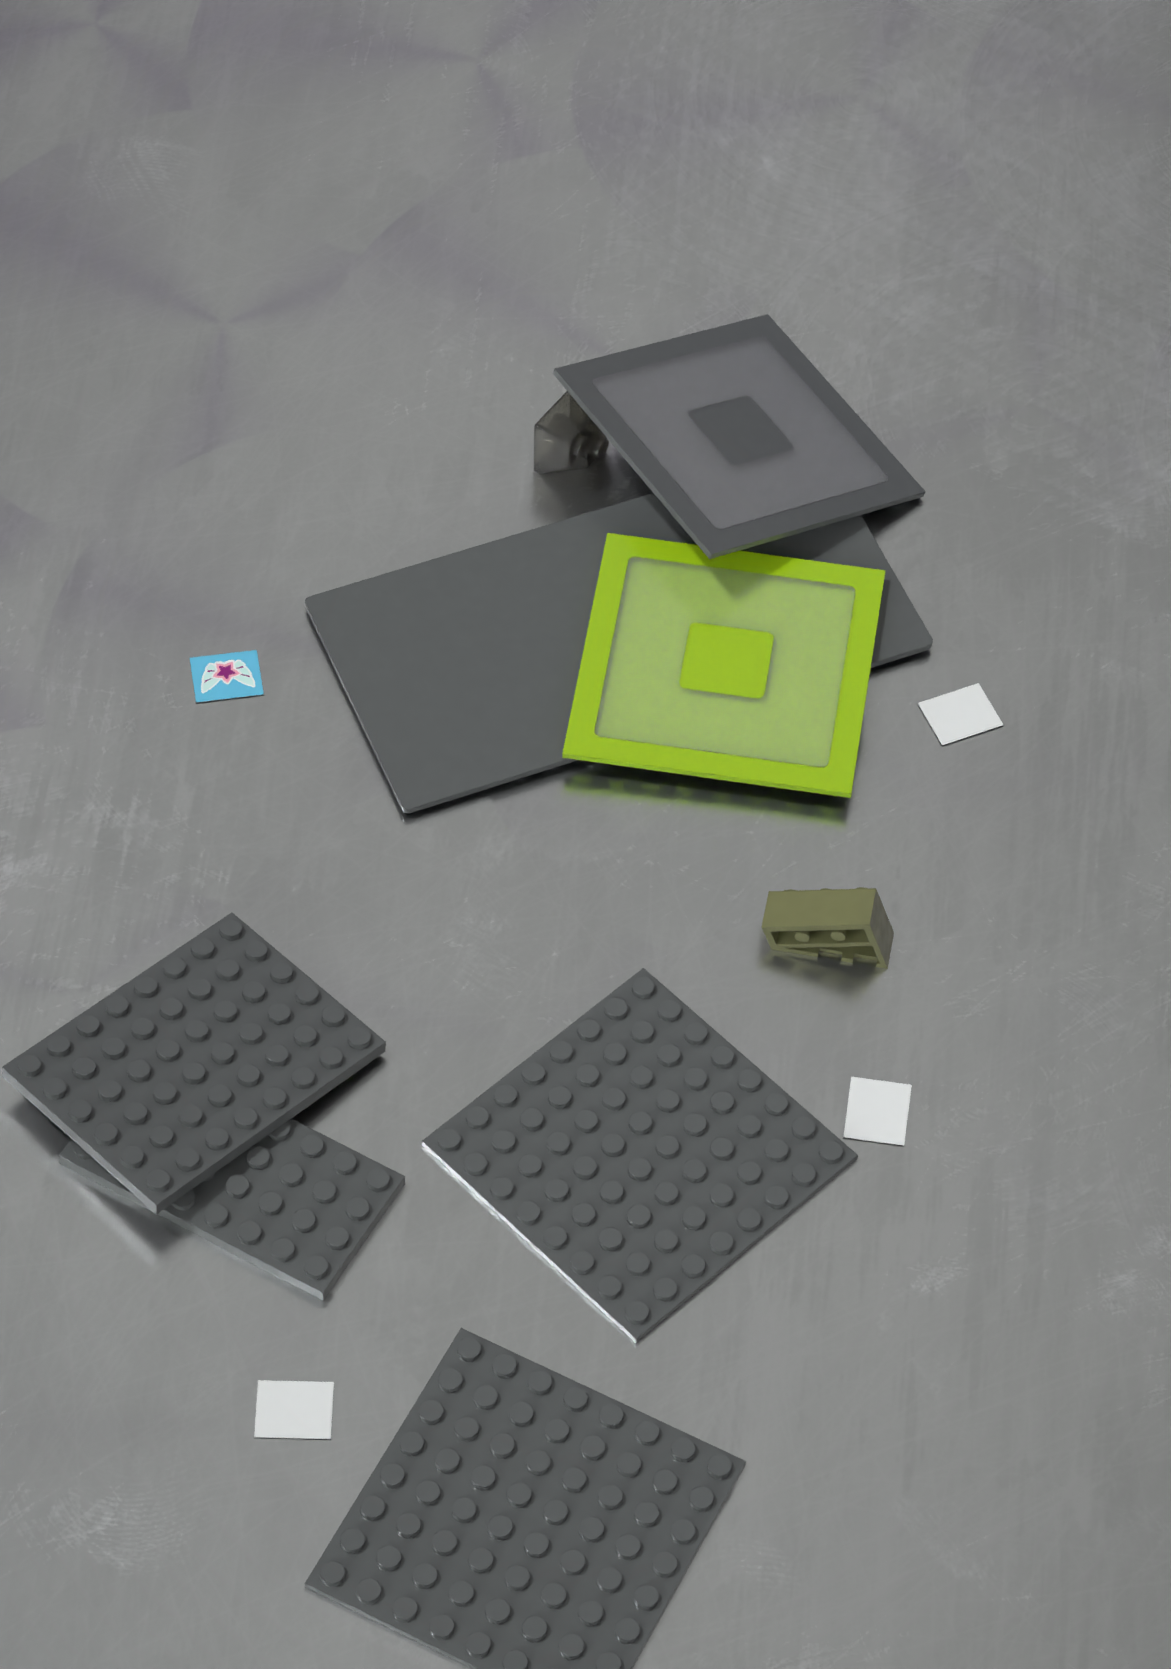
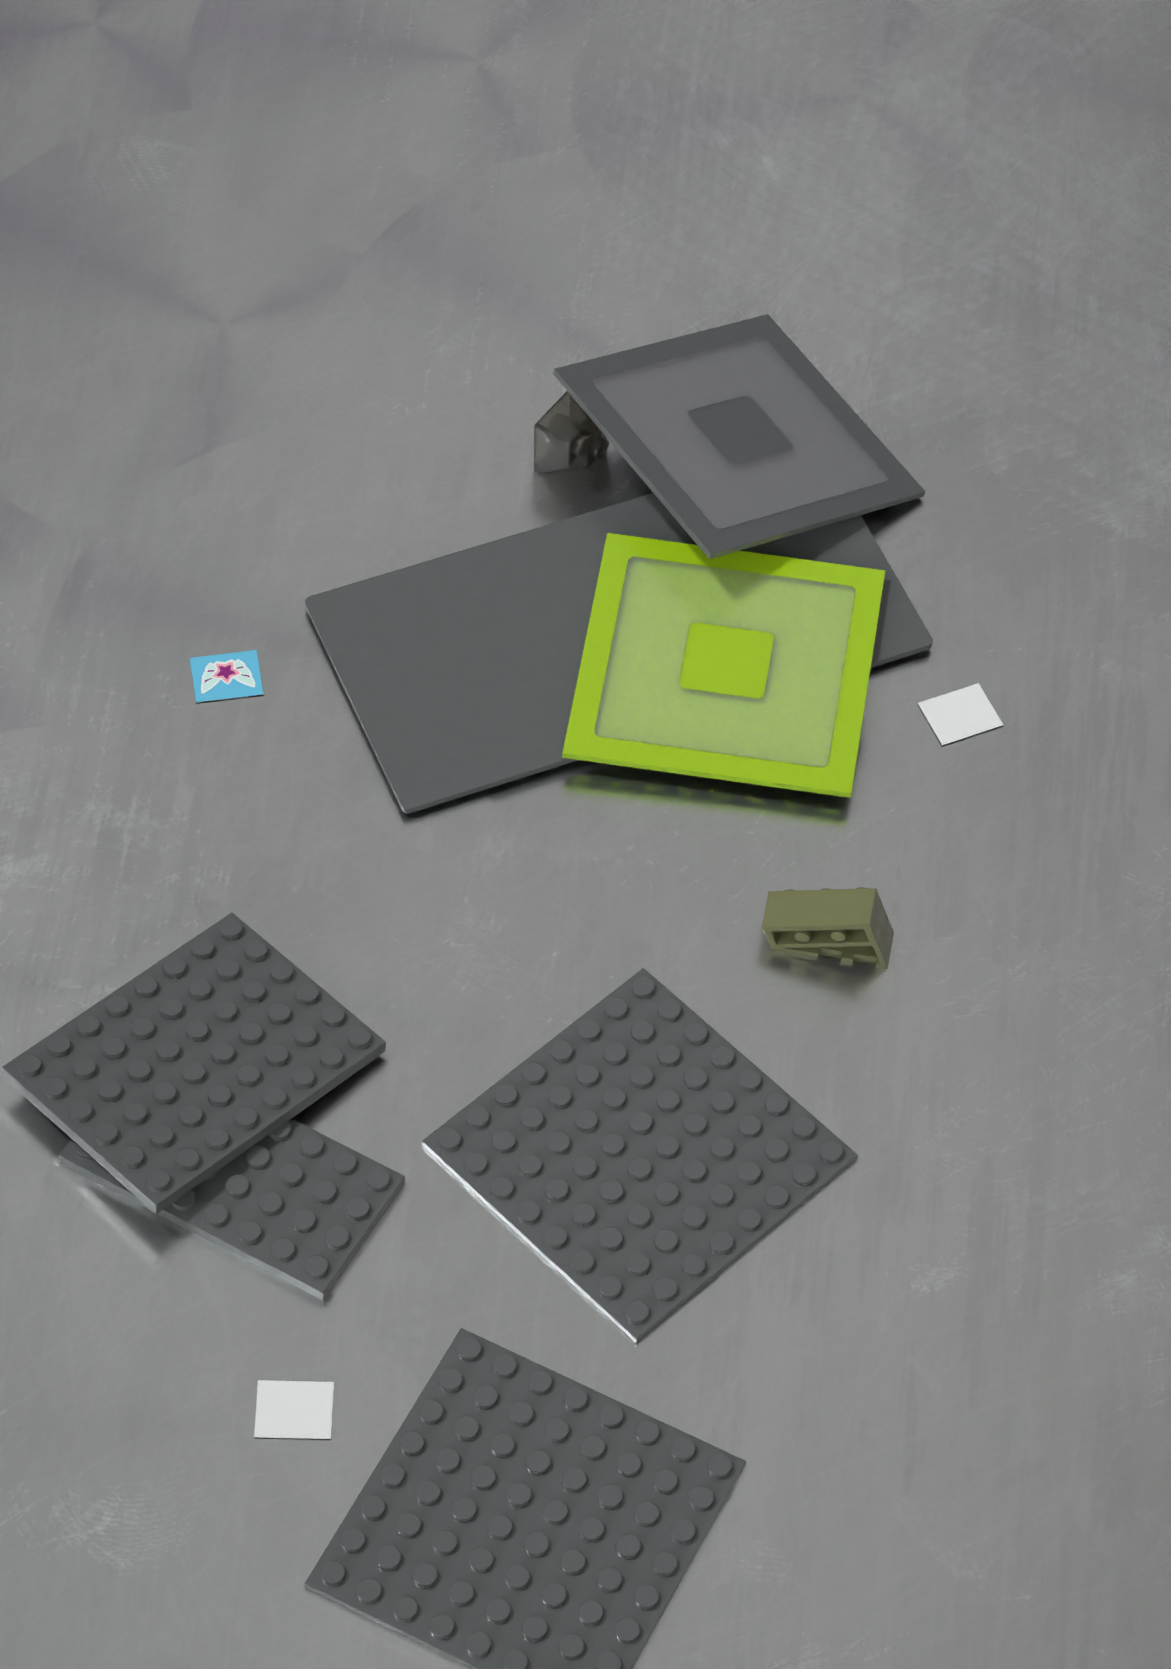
white sticker [843,1077,912,1146] -> none

